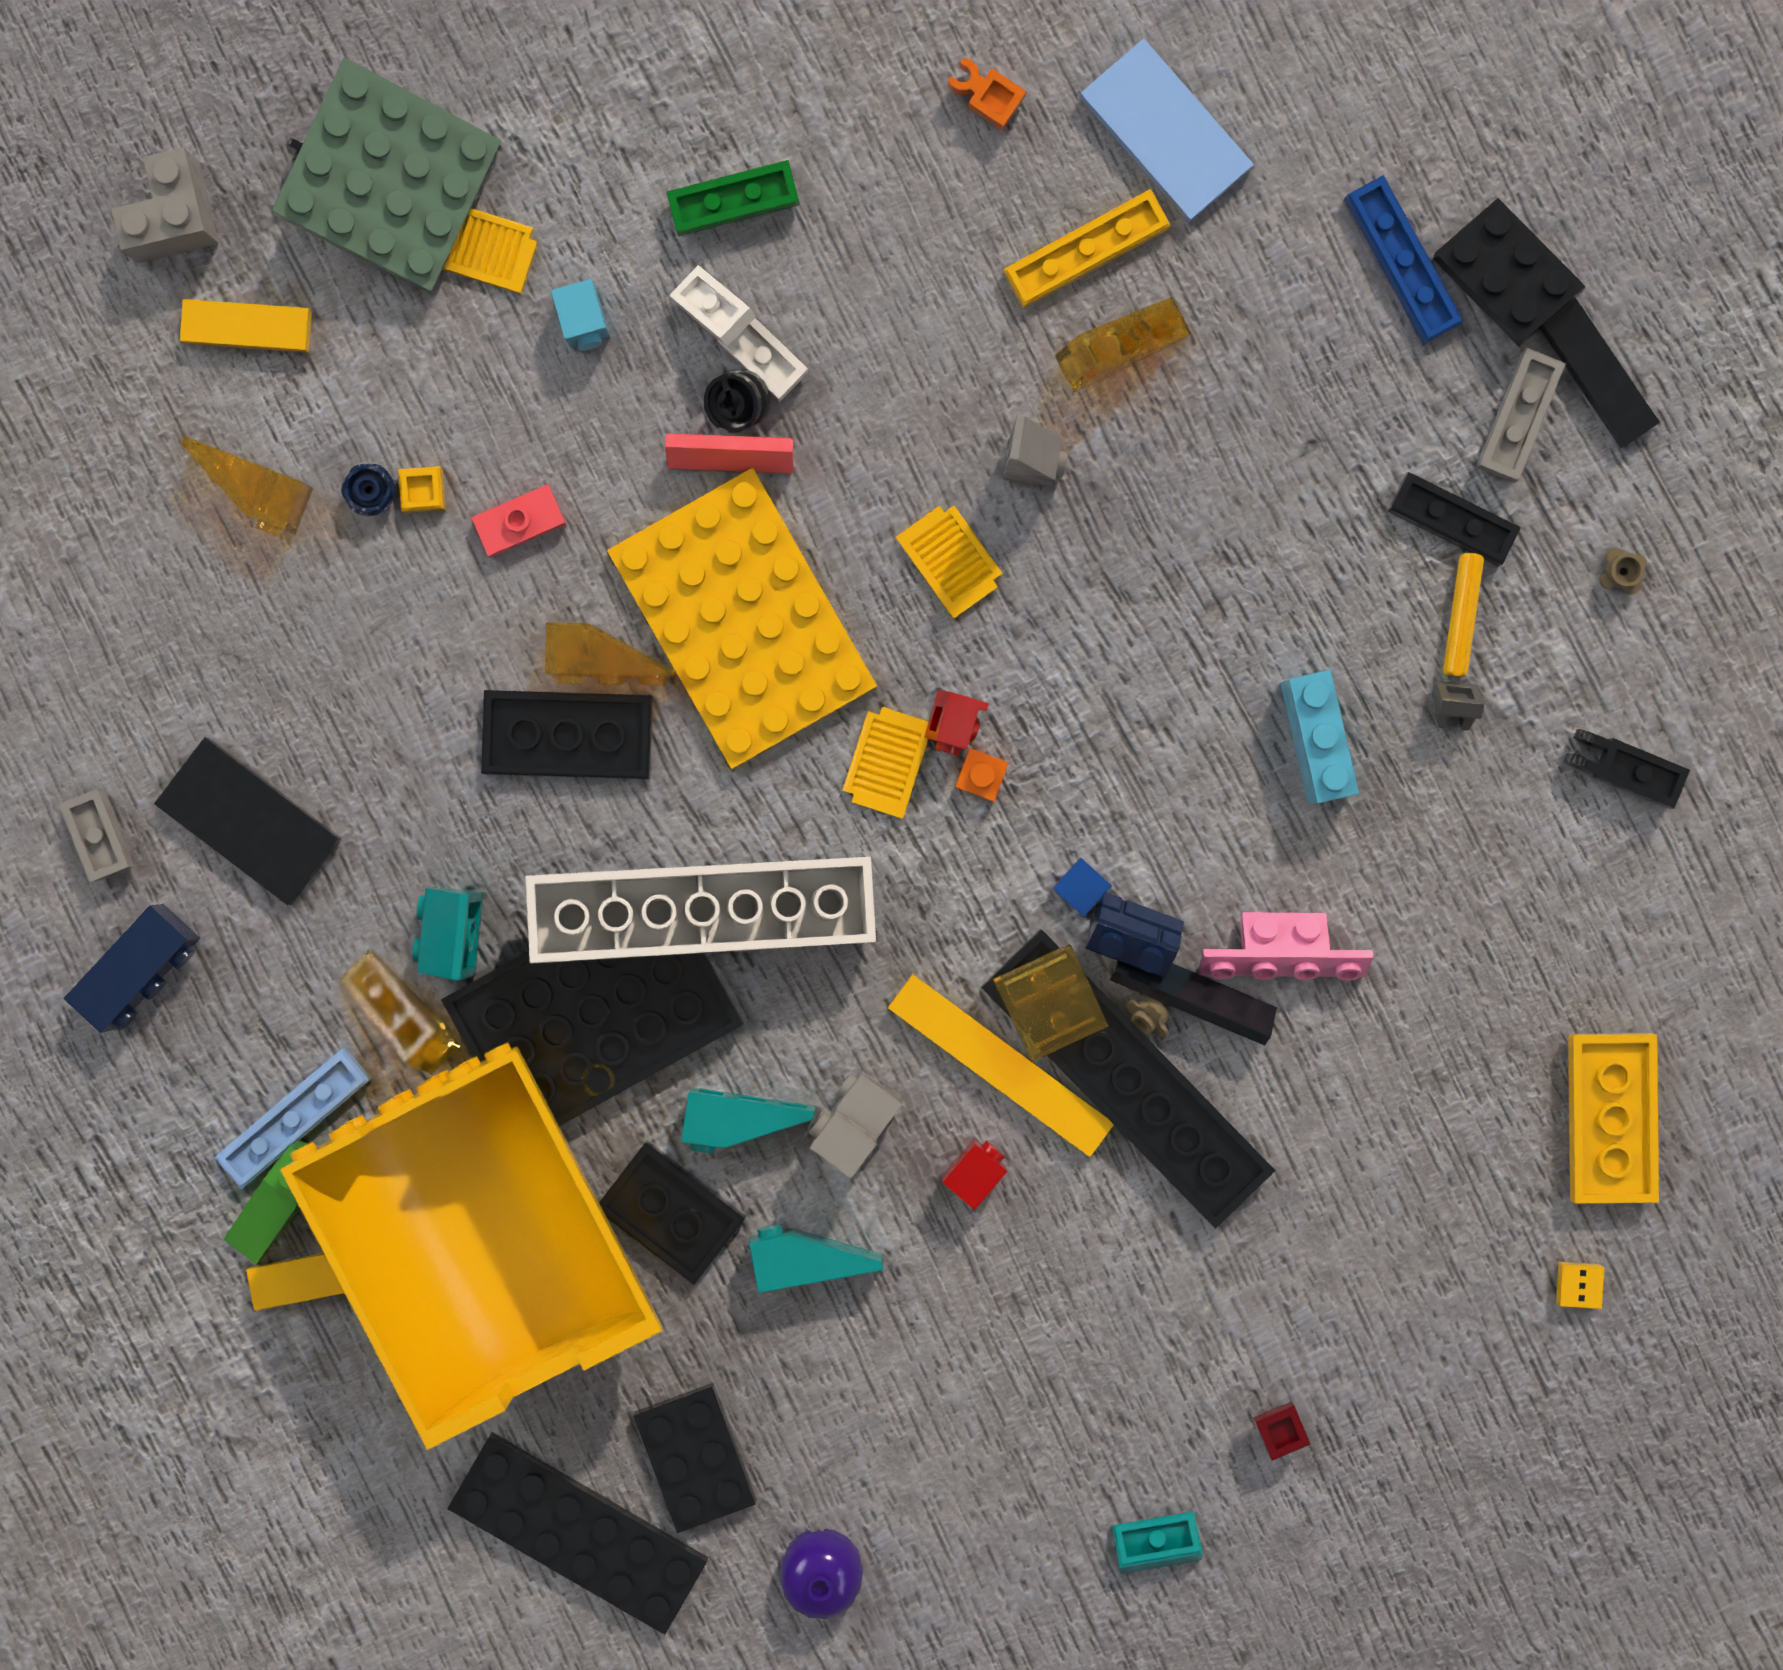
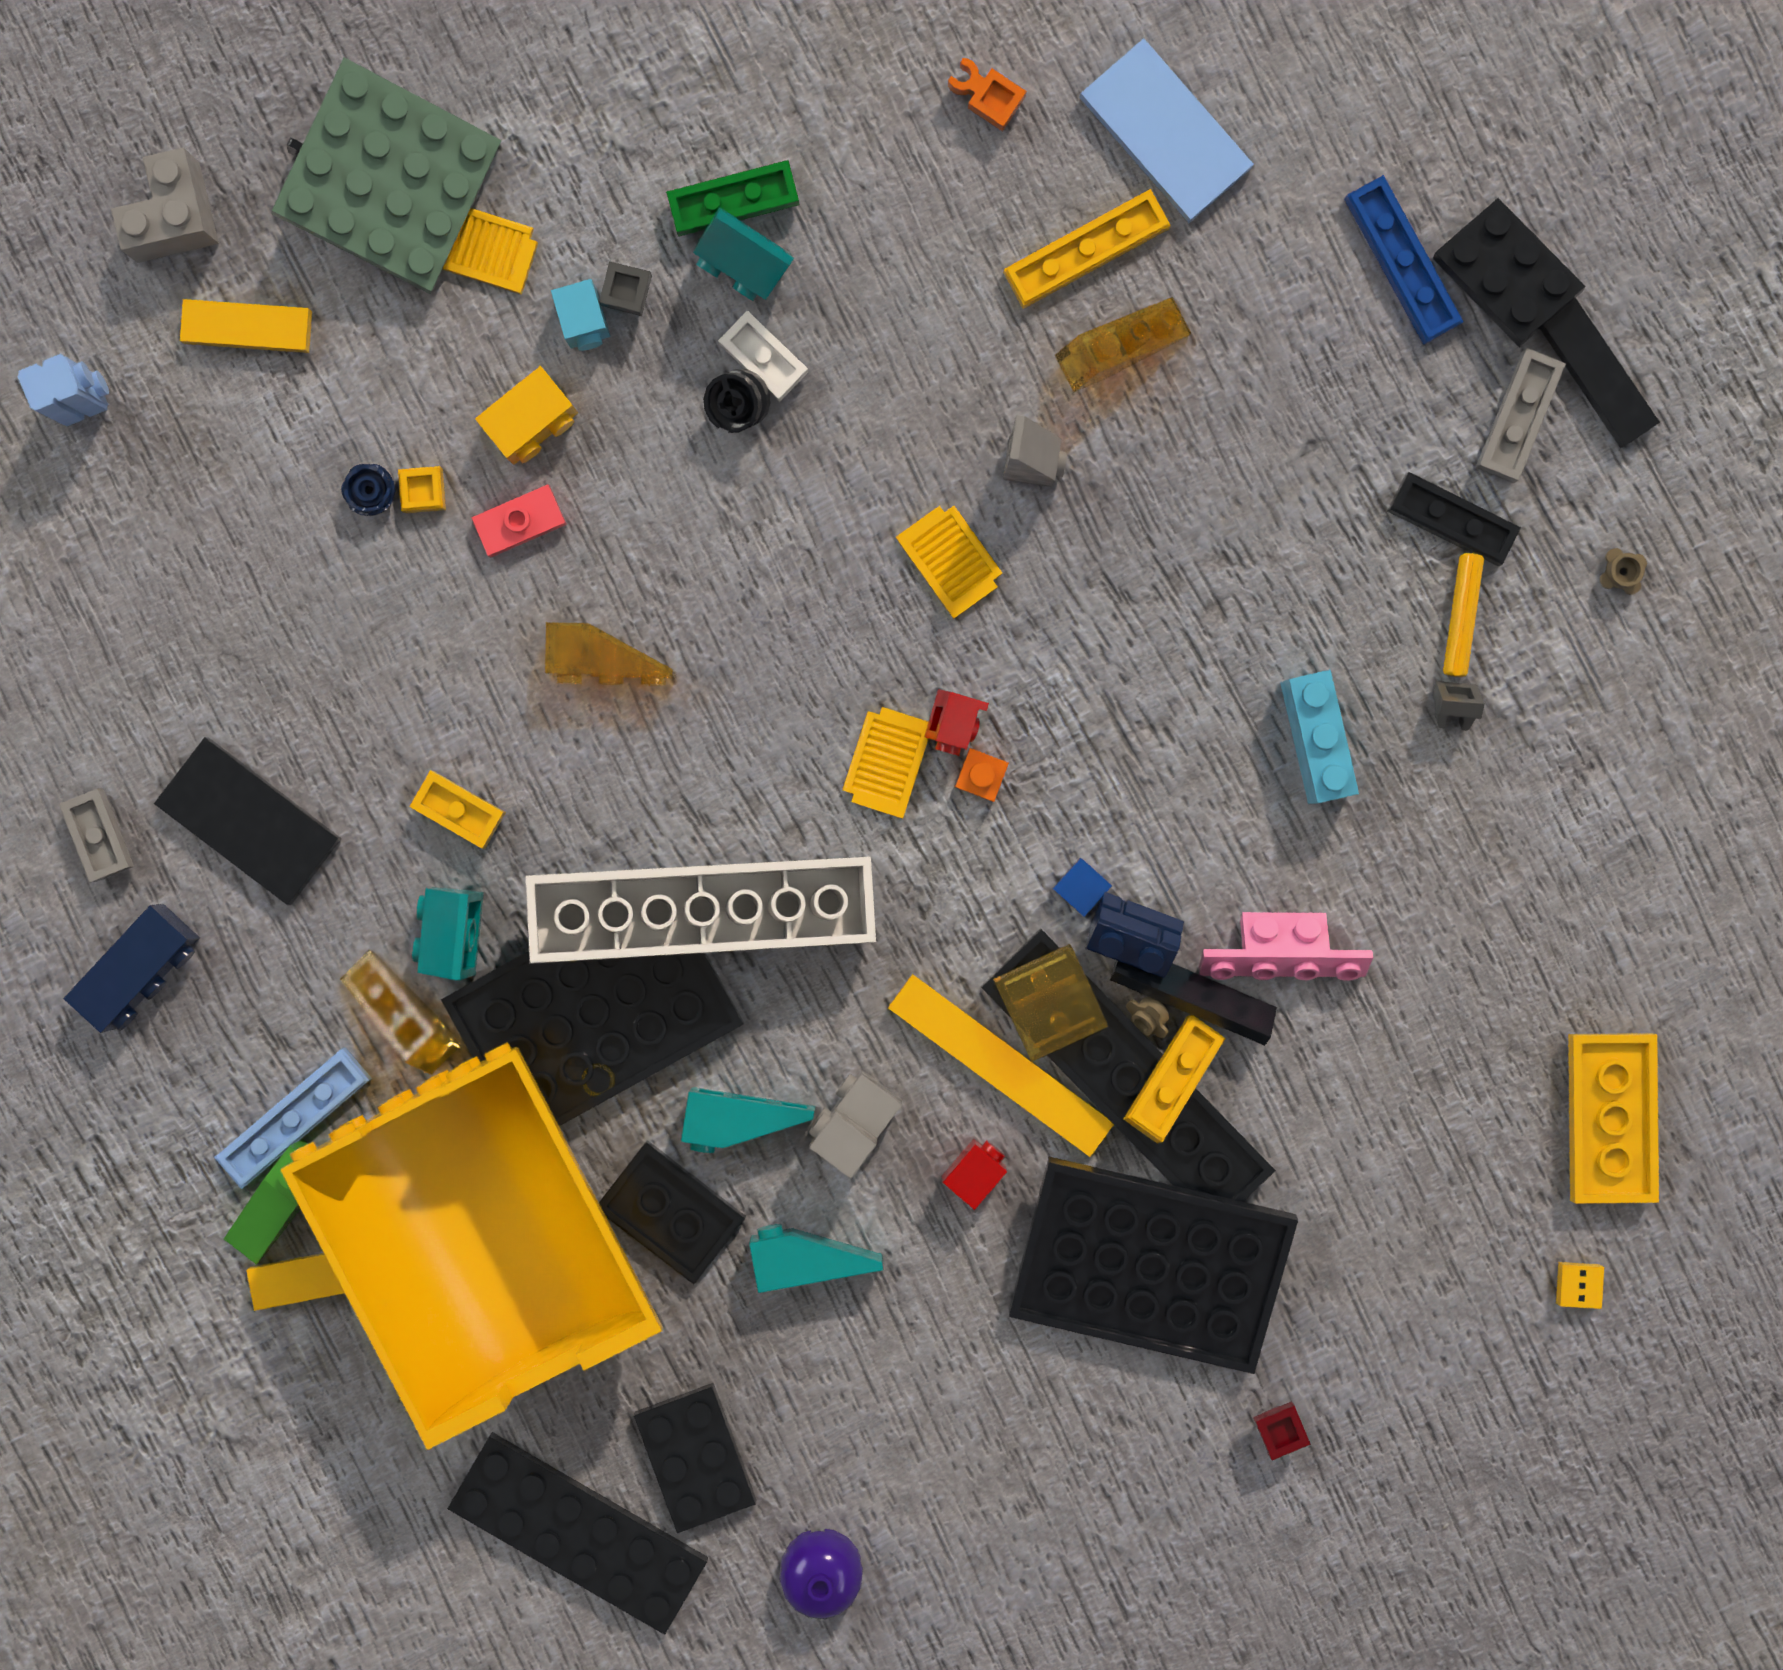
clear yellow slope [181,436,313,537] -> none
black tile [481,690,653,779] -> none
yellow plate [607,467,877,770] -> none
coral tile [665,433,794,474] -> none
white plate [669,265,756,347] -> none
teal slope [1112,1511,1203,1574] -> none
black hinge [1563,729,1690,809] -> none
none -> light blue brick [17,354,109,427]
none -> yellow plate [409,770,506,849]
none -> yellow brick [475,365,578,465]
none -> dark grey tile [599,261,652,316]
none -> teal slope [693,207,794,301]
none -> black plate [1009,1156,1298,1374]
none -> yellow tile [1123,1015,1226,1144]

